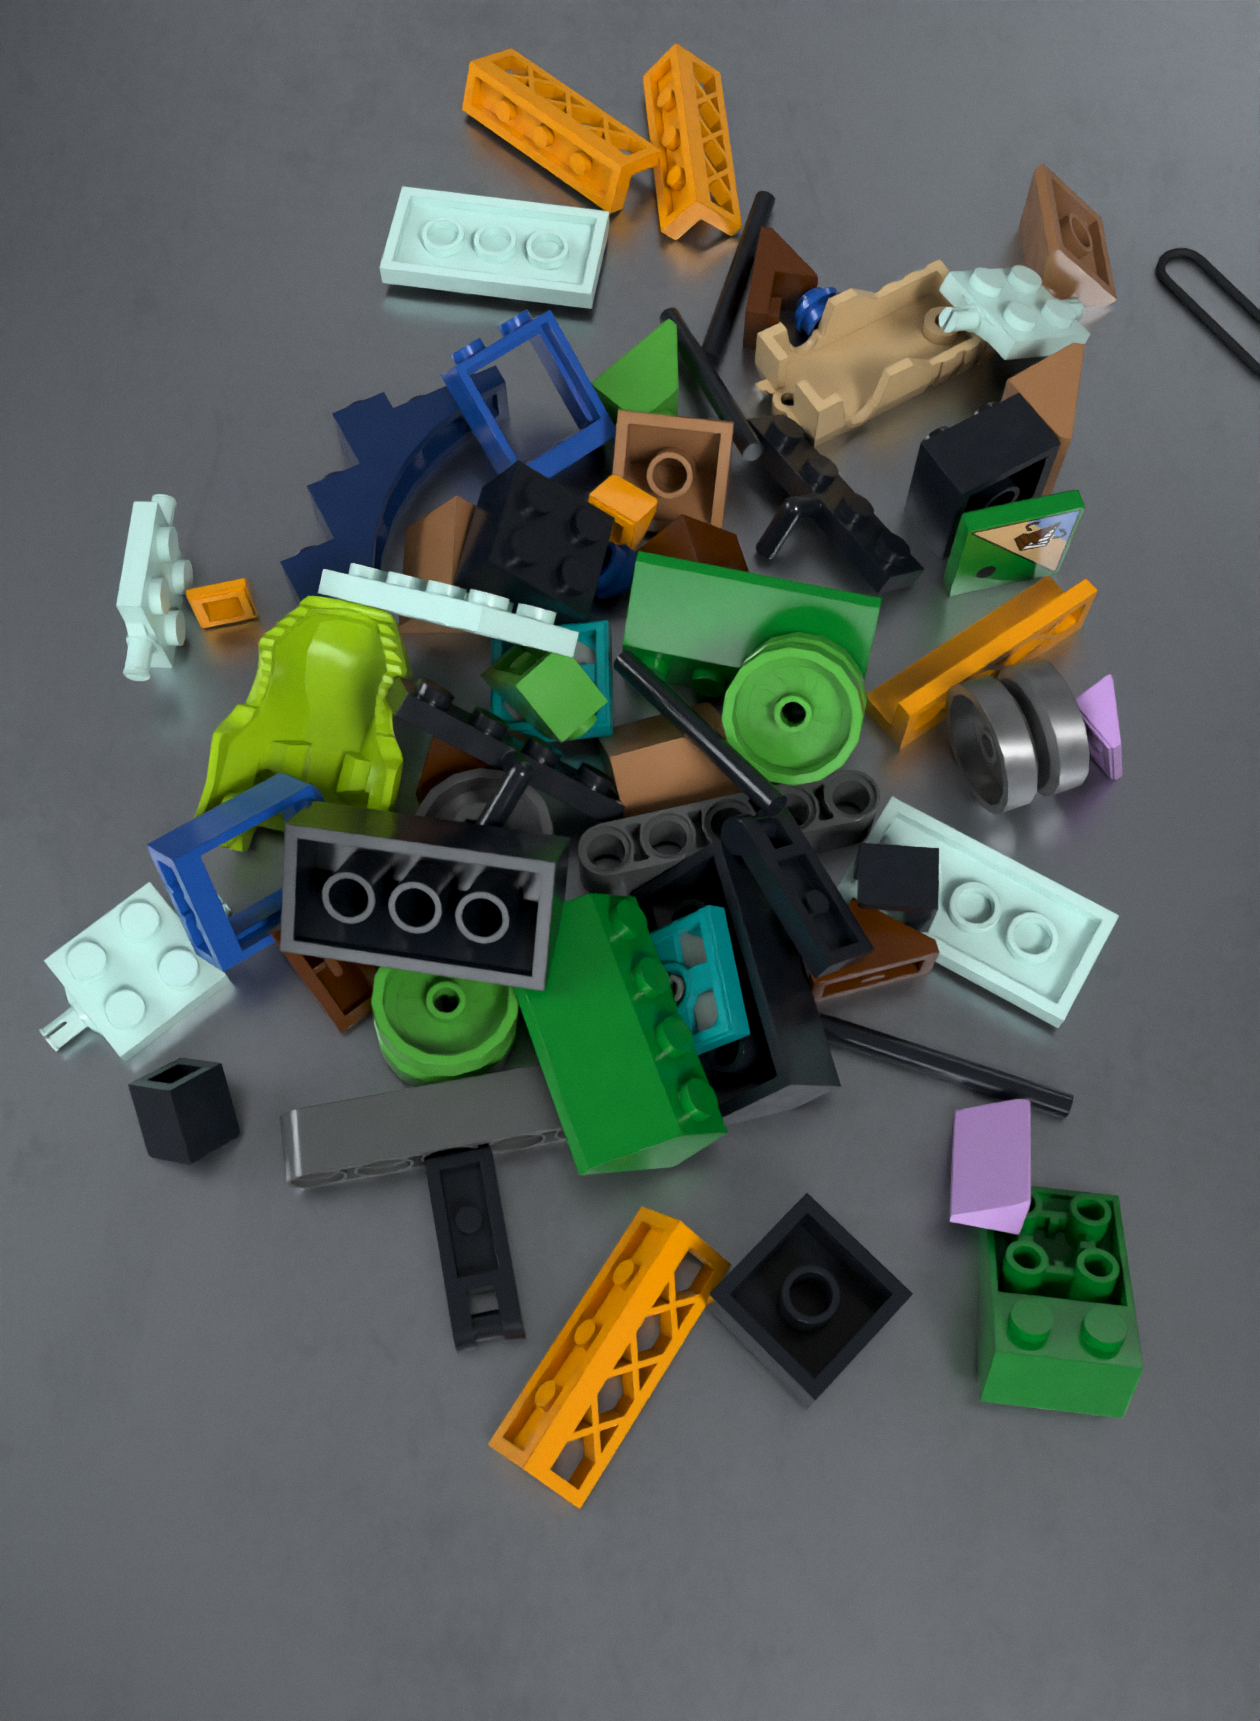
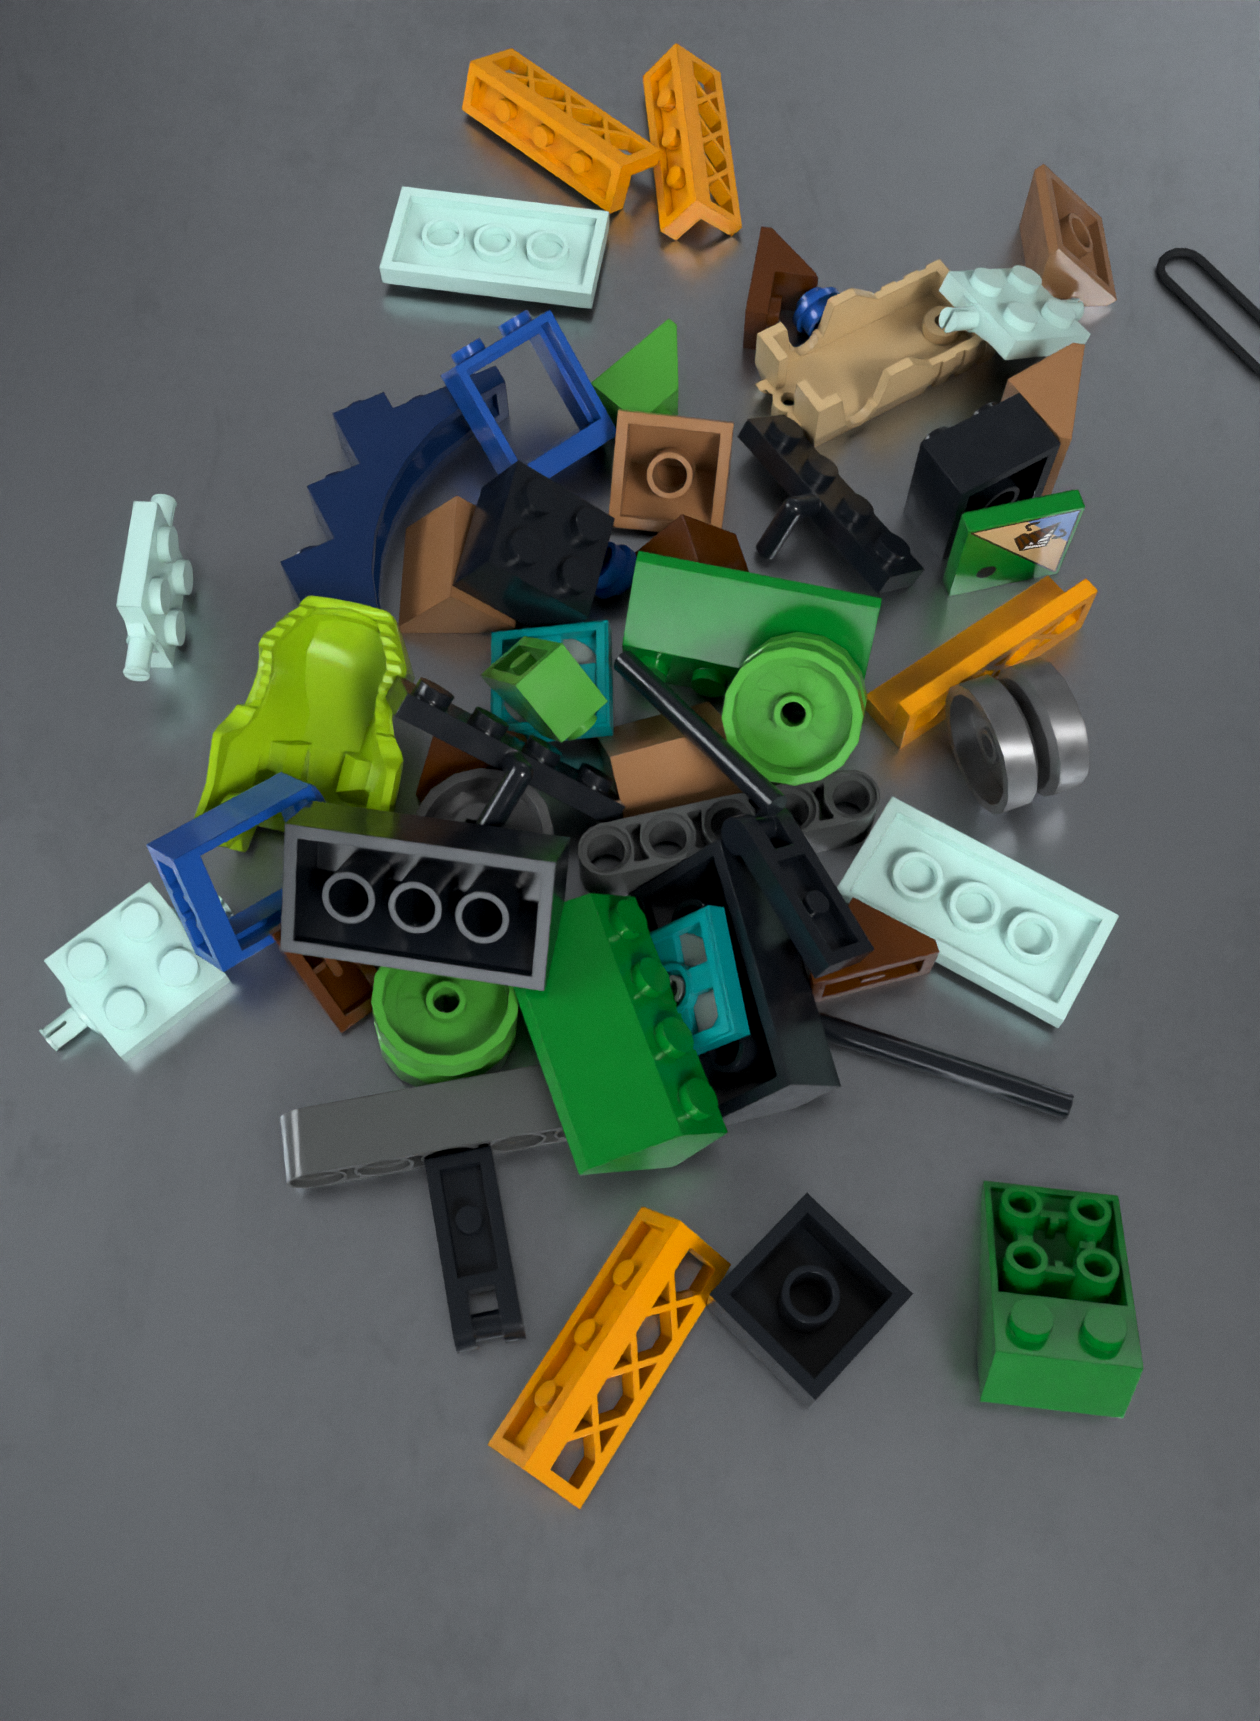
black panel [128,1057,240,1165] -> none
light orange slope [186,578,258,628] -> none
light aqua plate [318,563,579,658] -> none
light orange slope [588,475,658,552] -> none
black bar [659,308,764,461] -> none
black bar [701,191,775,367] -> none
black panel [853,843,939,933] -> none
lavender slope [949,1099,1031,1235] -> none
lavender slope [1076,674,1123,781] -> none

